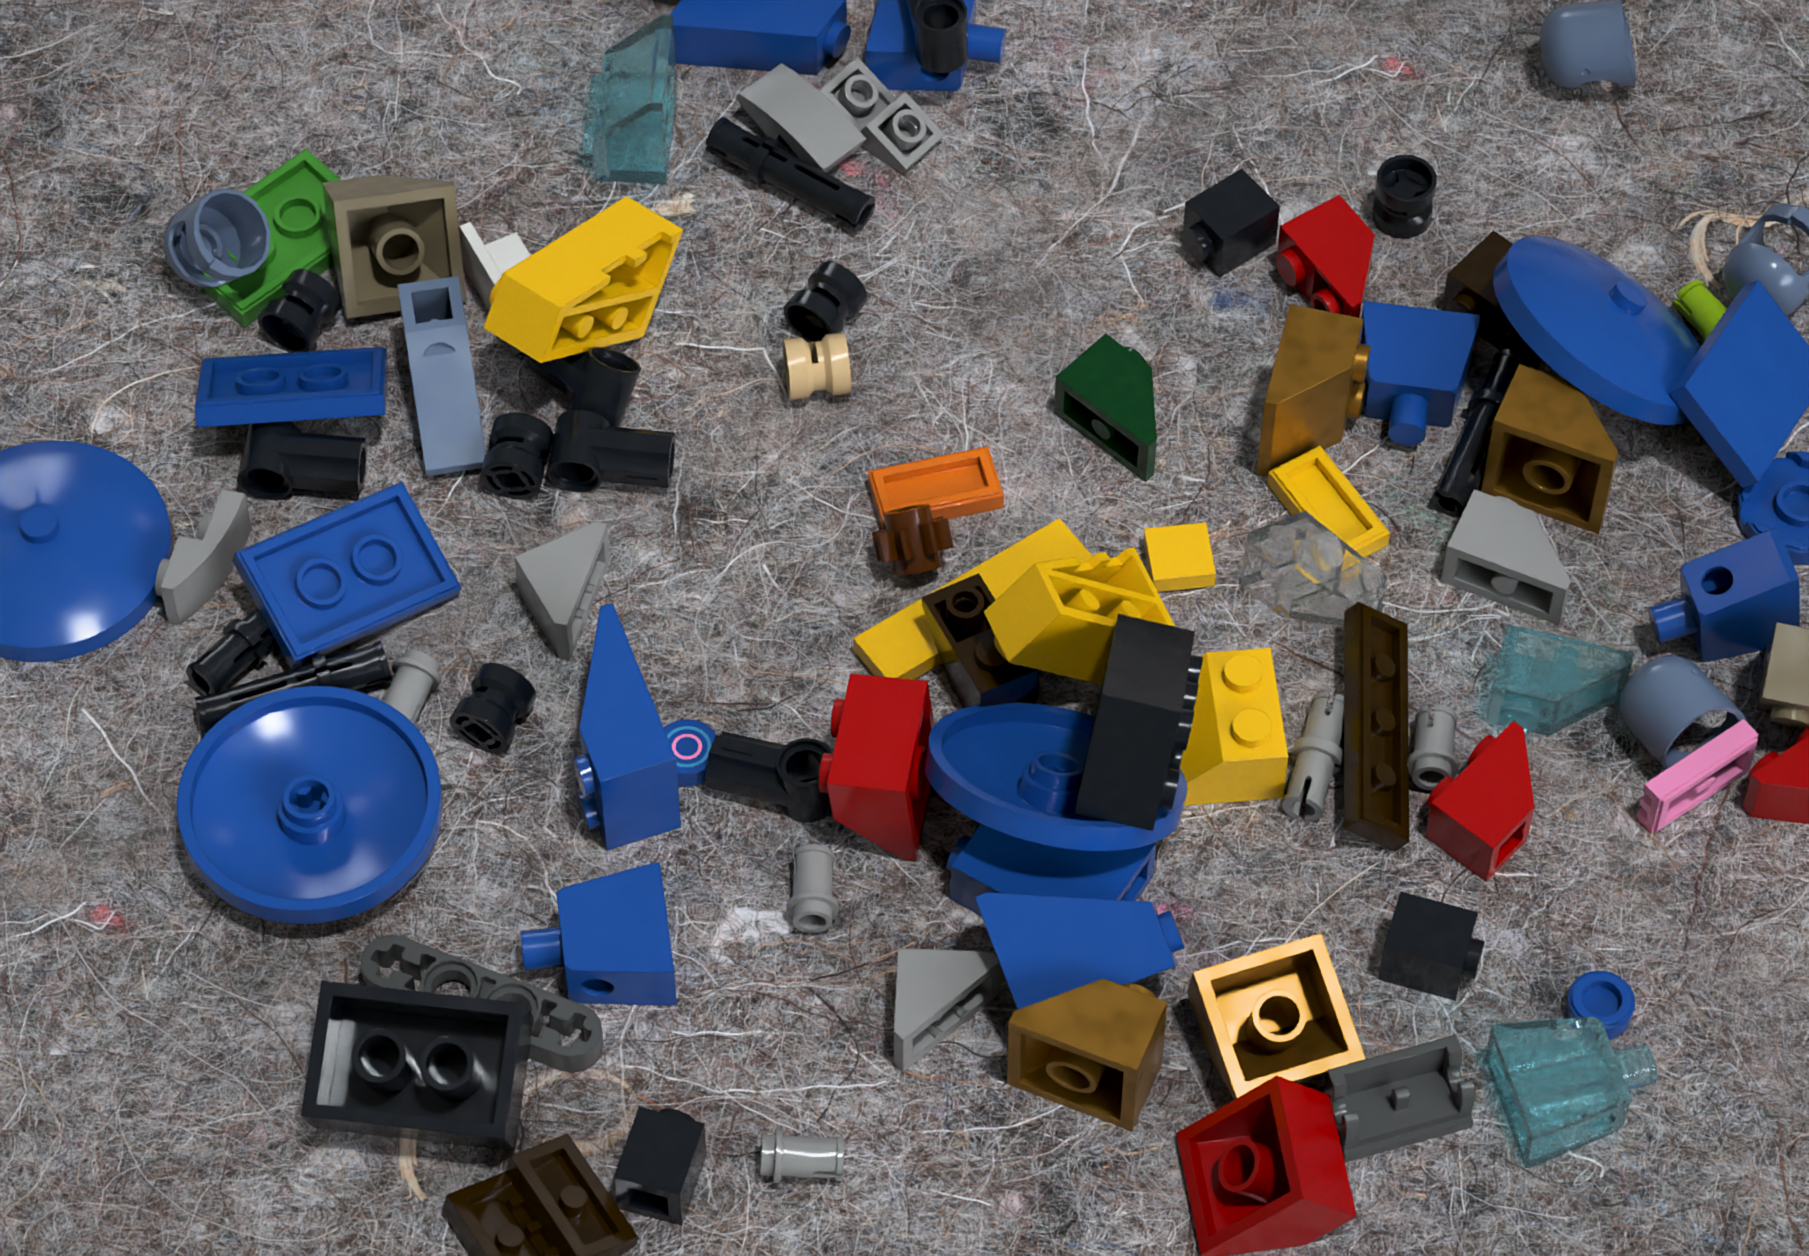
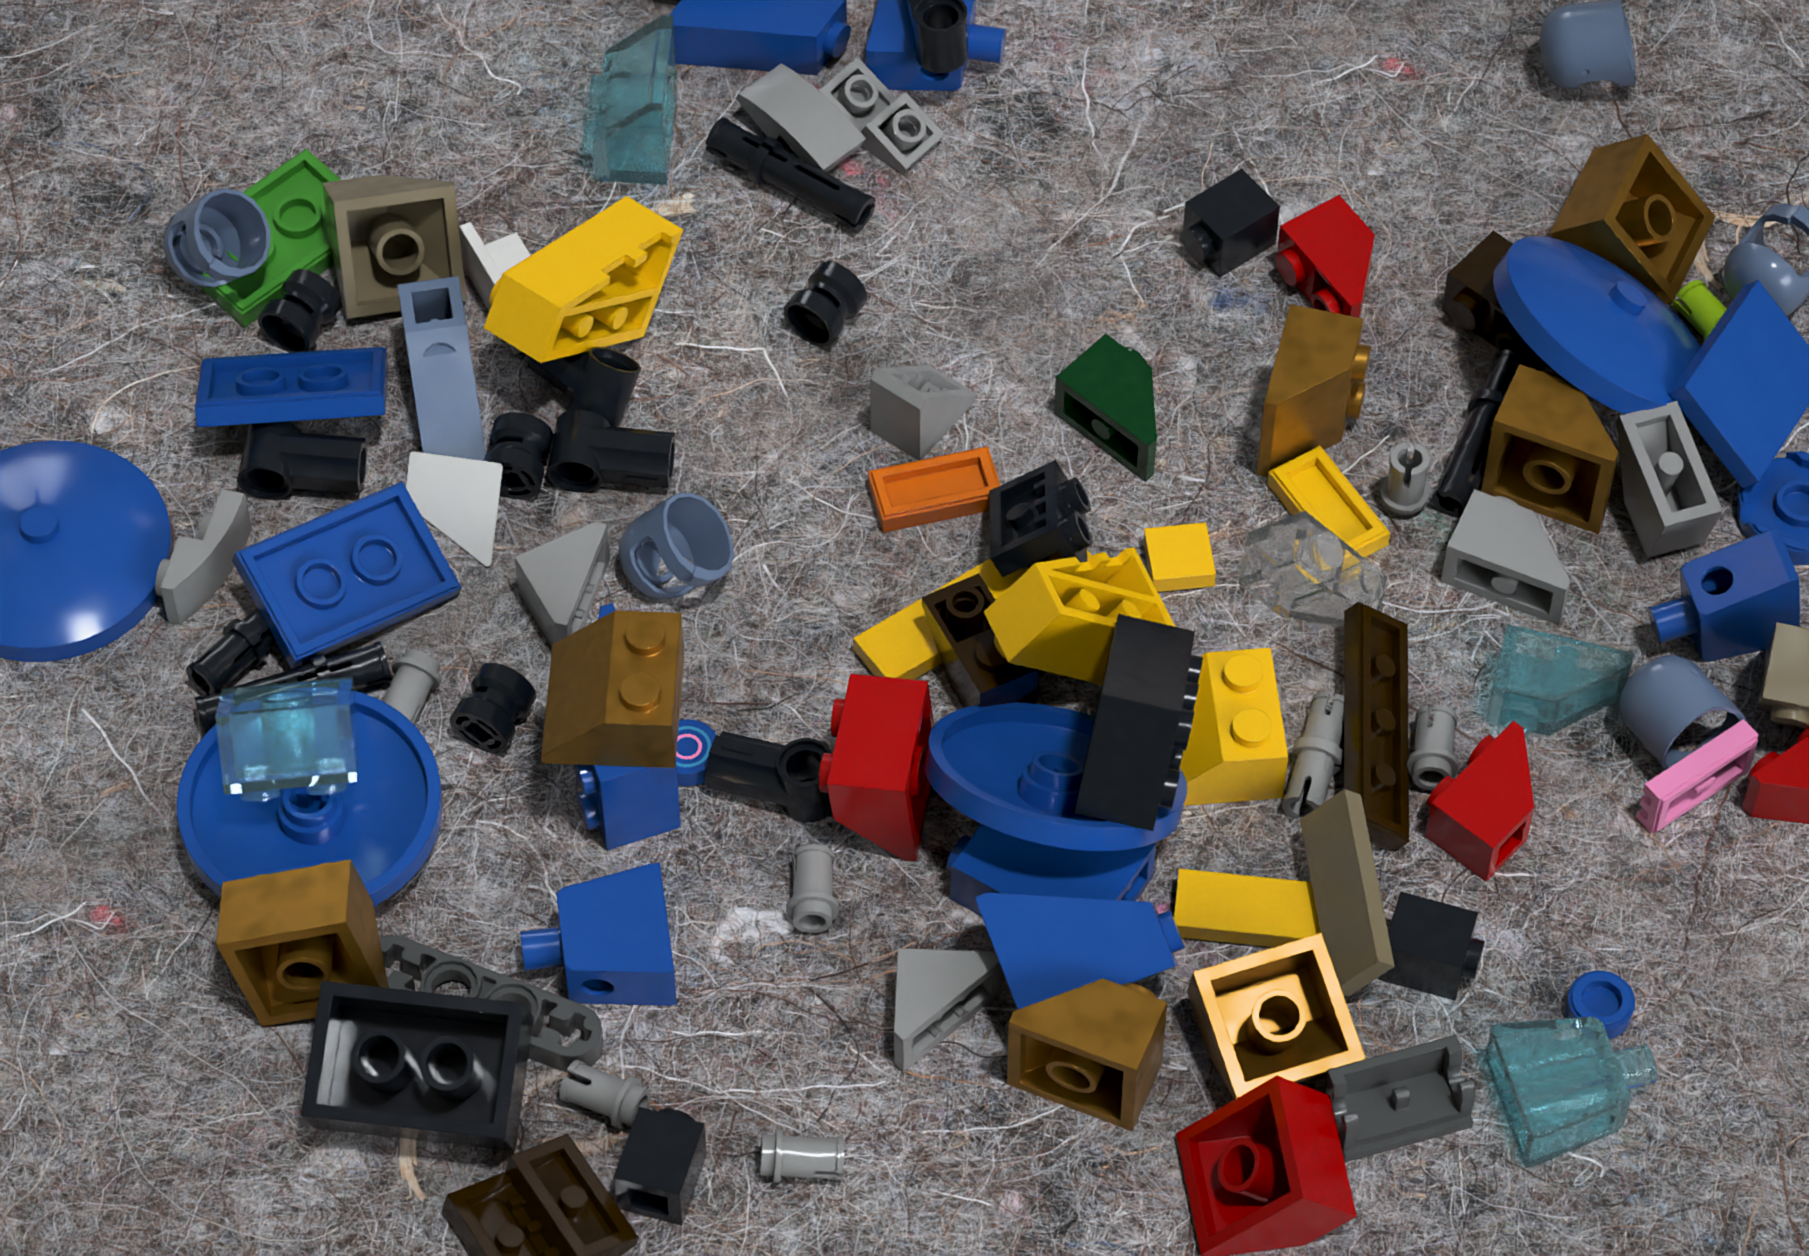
tan wheel [783,332,852,400] -> none
reddish brown gear [872,504,954,576] -> none
blue torso [1360,301,1480,446] -> none
black wheel [1372,155,1437,239] -> none
none -> clear light blue slope [215,677,359,802]
none -> pearl gold slope [216,859,389,1027]
none -> white sticker [406,451,503,567]
none -> pearl gold slope [541,610,684,768]
none -> light grey pin [559,1060,651,1129]
none -> sand blue helmet [619,492,735,599]
none -> light grey slope [870,365,977,460]
none -> black bracket [989,460,1093,577]
none -> yellow tile [1174,868,1321,947]
none -> dark tan tile [1300,789,1395,996]
none -> light grey pin [1380,442,1430,517]
none -> pearl gold slope [1549,134,1716,304]
none -> light grey slope [1616,401,1723,558]

